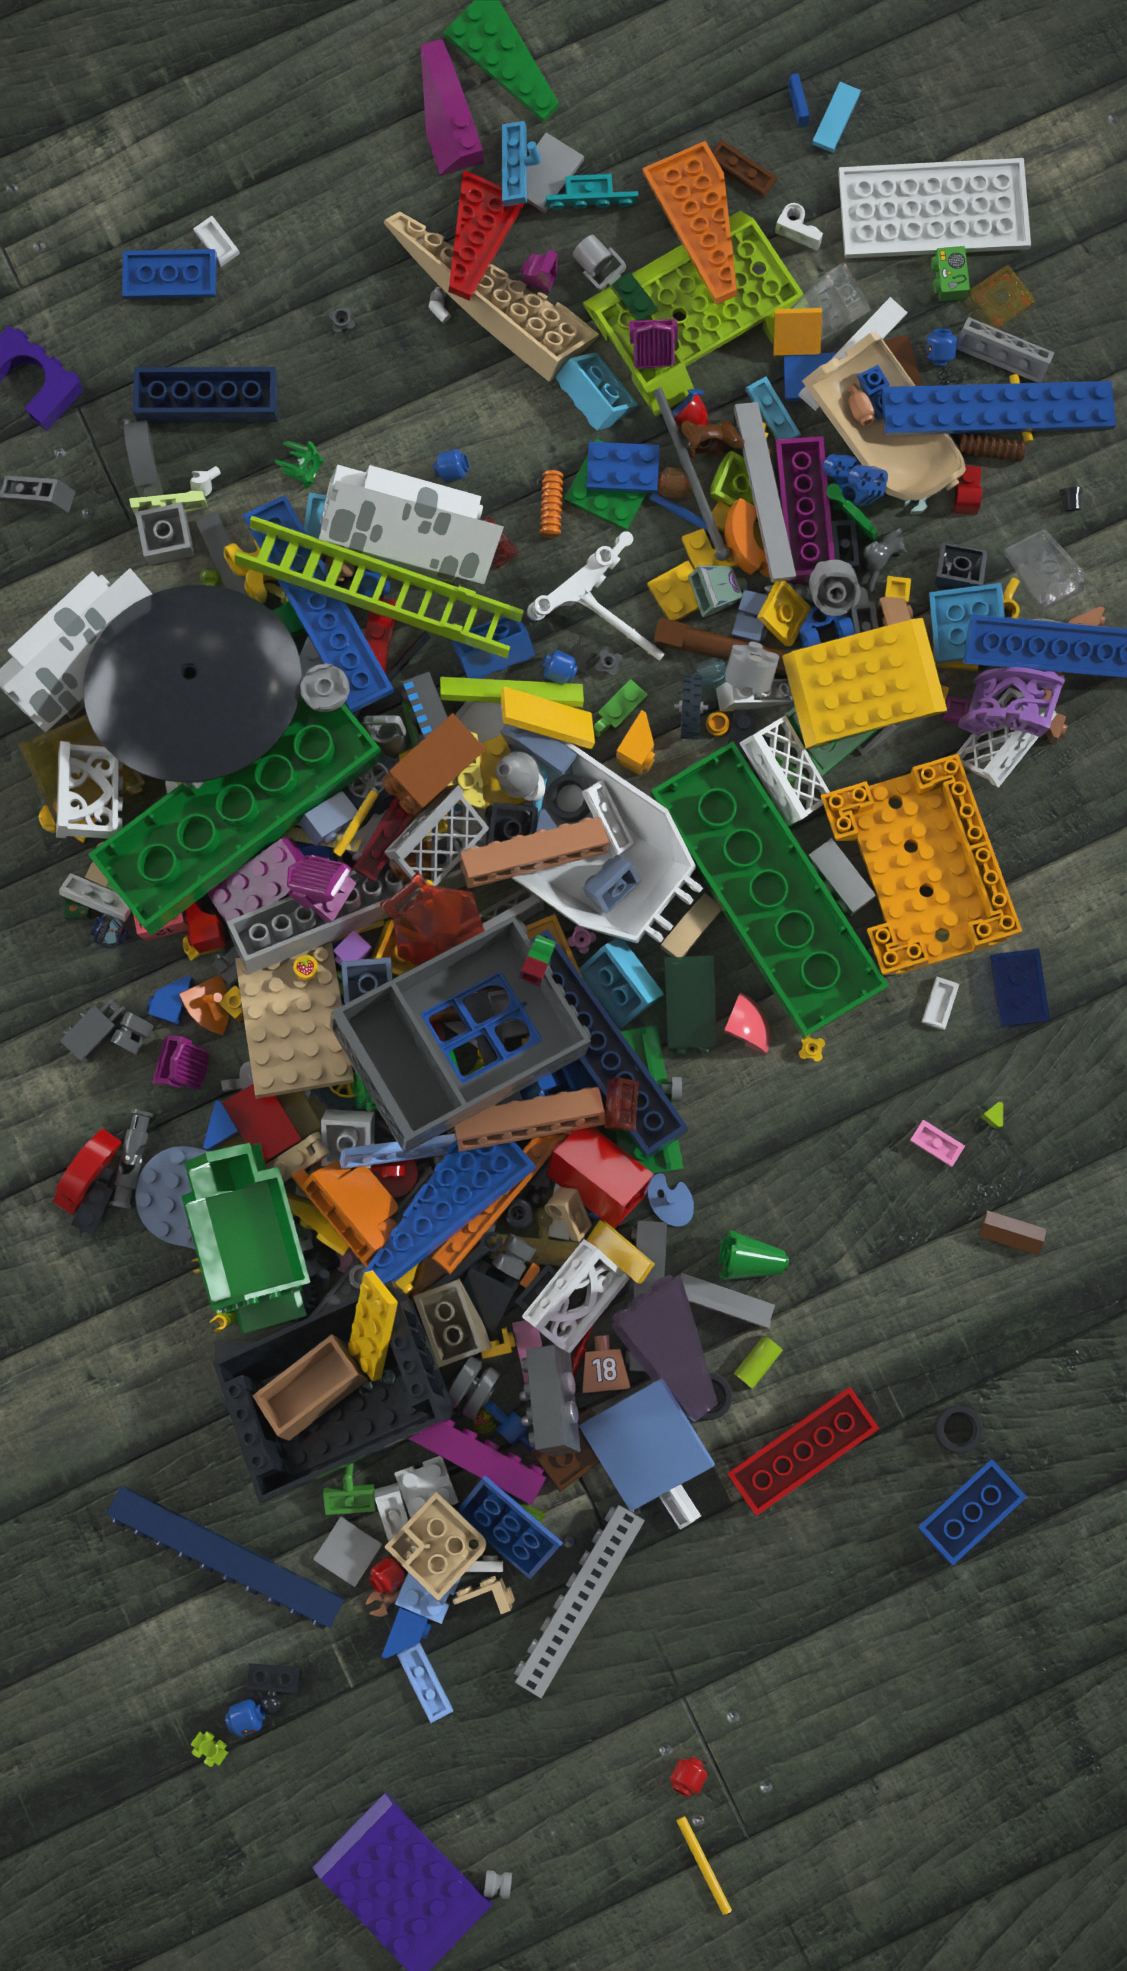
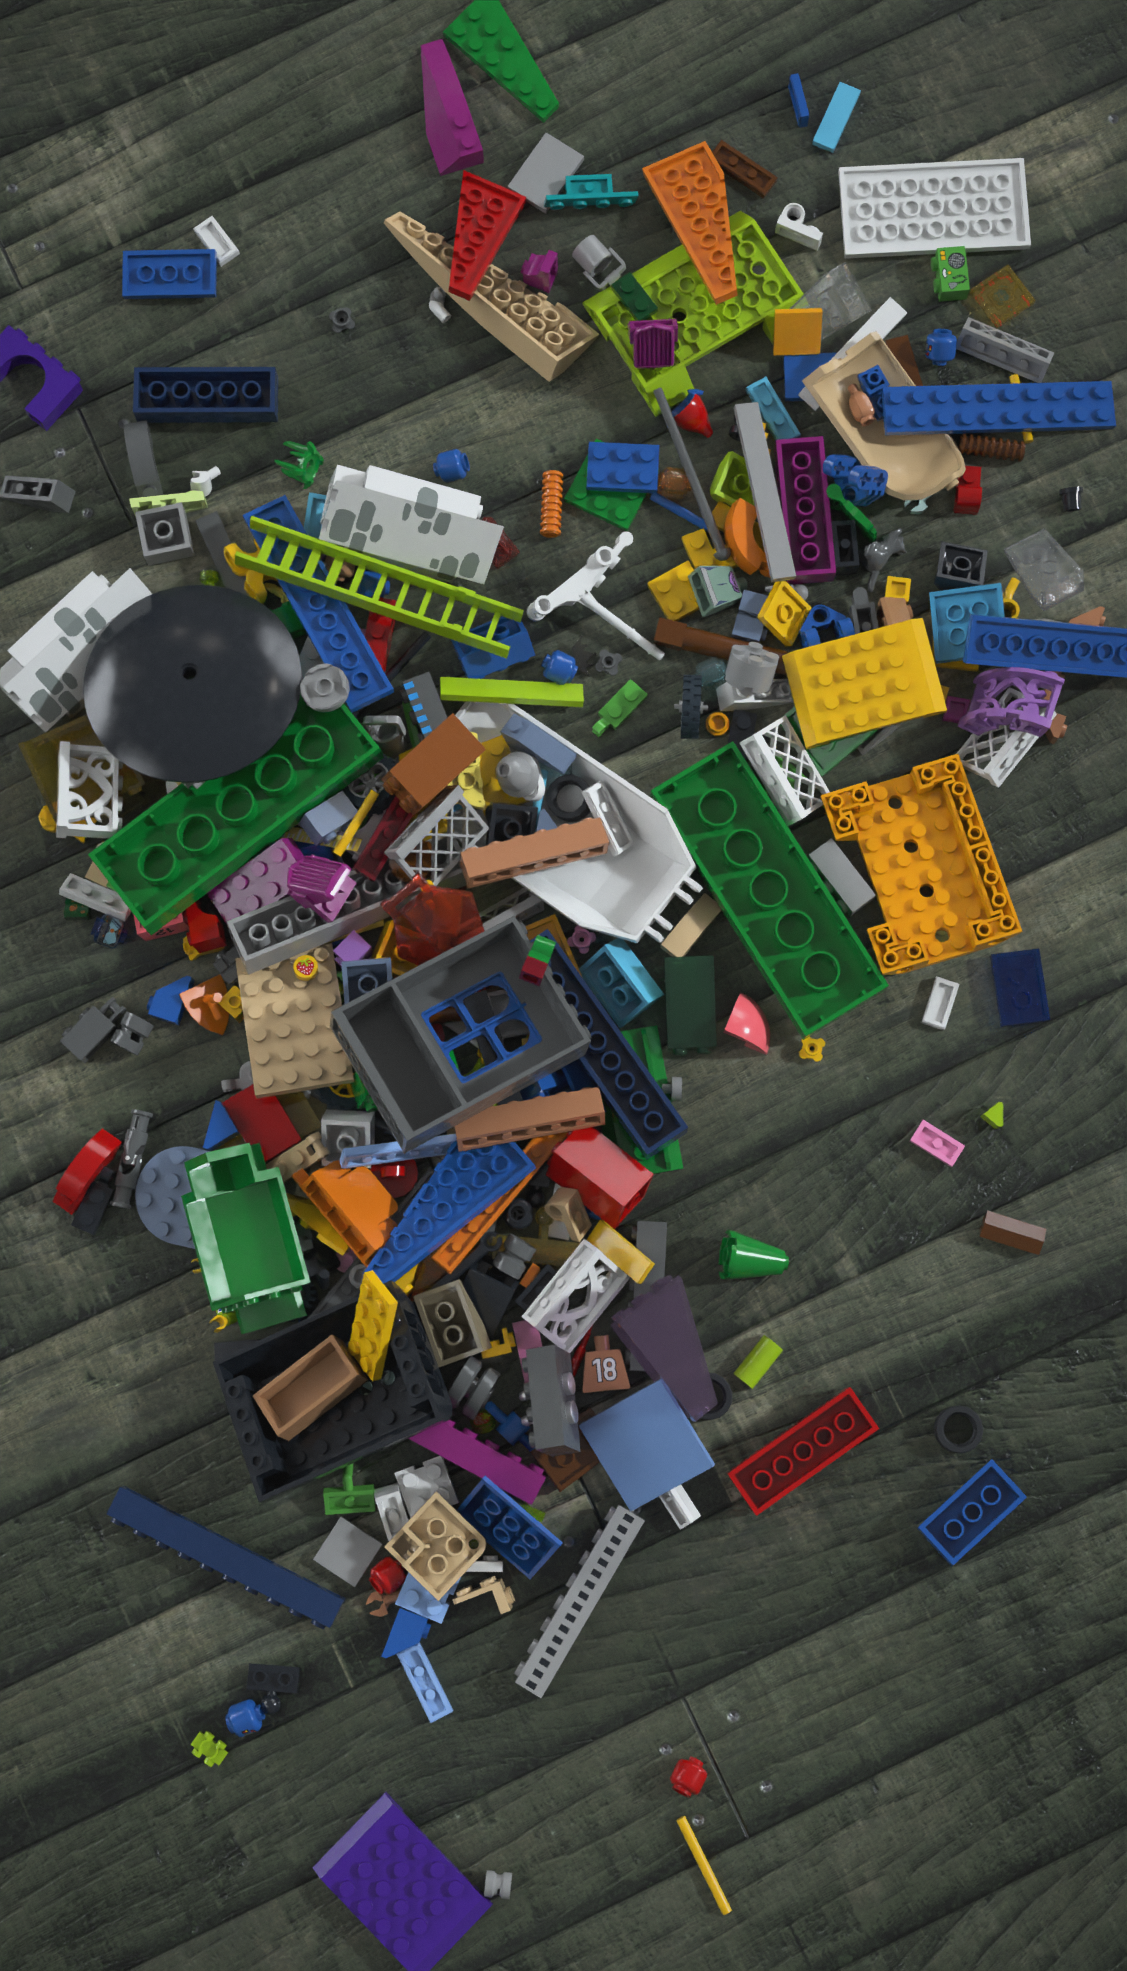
magenta piece [152,1035,210,1090] -> none
yellow tile [500,687,595,749] -> none
dark azure plate [502,121,542,206] -> none
medium azure slope [555,352,639,431] -> none
sand blue slope [582,855,641,915] -> none
clear red slope [605,1078,639,1131] -> none
light orange slope [616,710,655,776] -> none
medium blue piece [648,1173,694,1227] -> none
light grey fence [673,1273,775,1329] -> none
reddish brown hair [681,420,745,459] -> none
light grey brick [809,560,861,616] -> none

